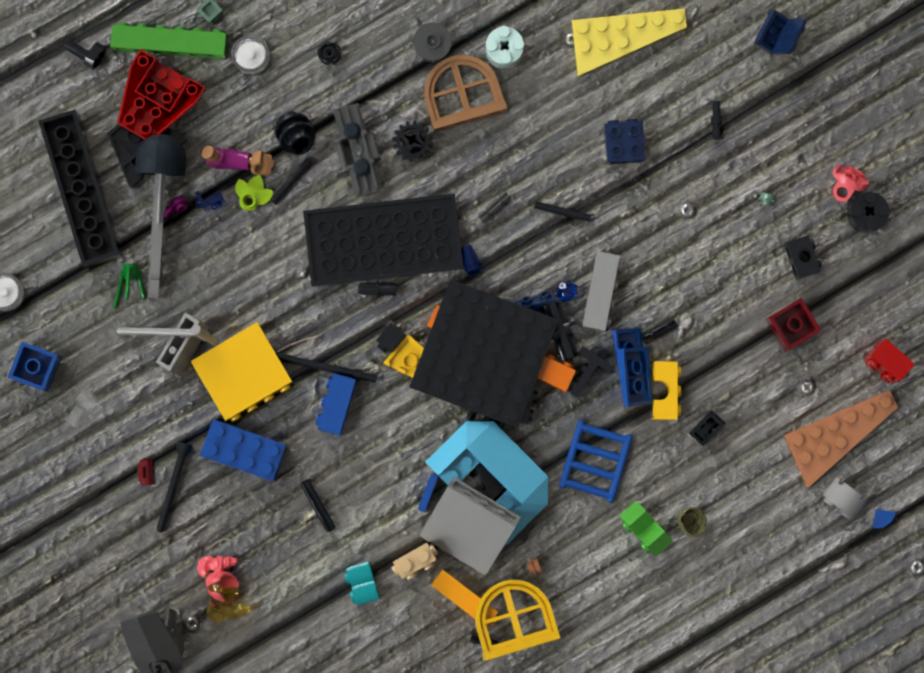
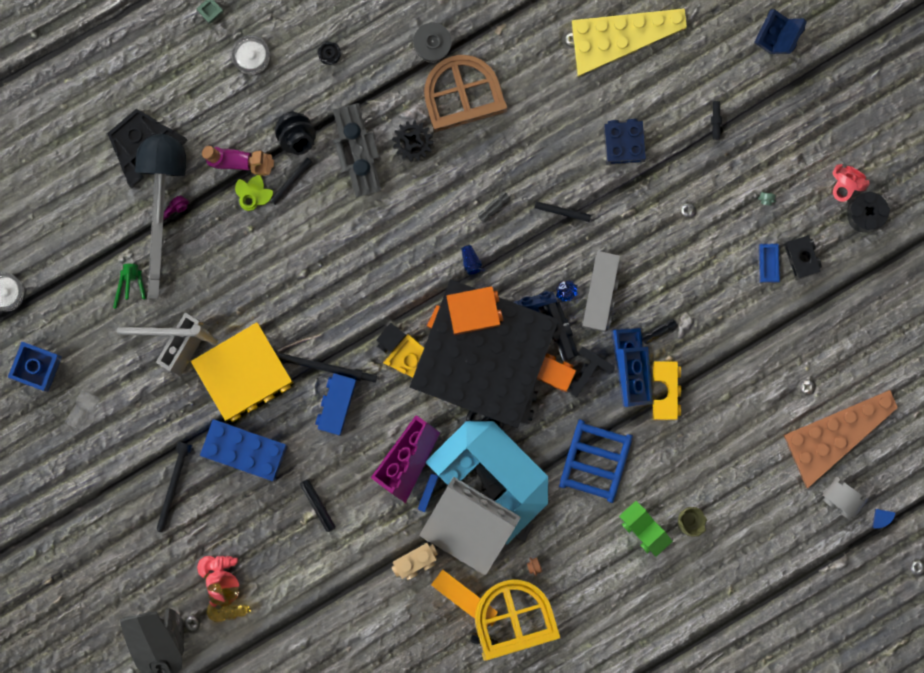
black brick [38,109,123,268] -> none
black piece [63,39,107,70] -> none
bright green brick [110,22,228,59] -> none
red wedge [117,49,206,140] -> none
dark red piece [137,459,154,486] -> none
clear blue bracket [194,191,226,212] -> none
black plate [303,193,464,287] -> none
teal brick [344,561,380,606] -> none
black axle [358,282,396,297] -> none
light aqua brick [486,26,524,69] -> none
black slope [689,410,726,446] -> none
dark red brick [765,297,822,352] -> none
red brick [863,338,915,384] -> none
none -> magenta wedge [371,415,440,503]
none -> orange brick [446,286,503,335]
none -> blue tile [759,244,780,283]

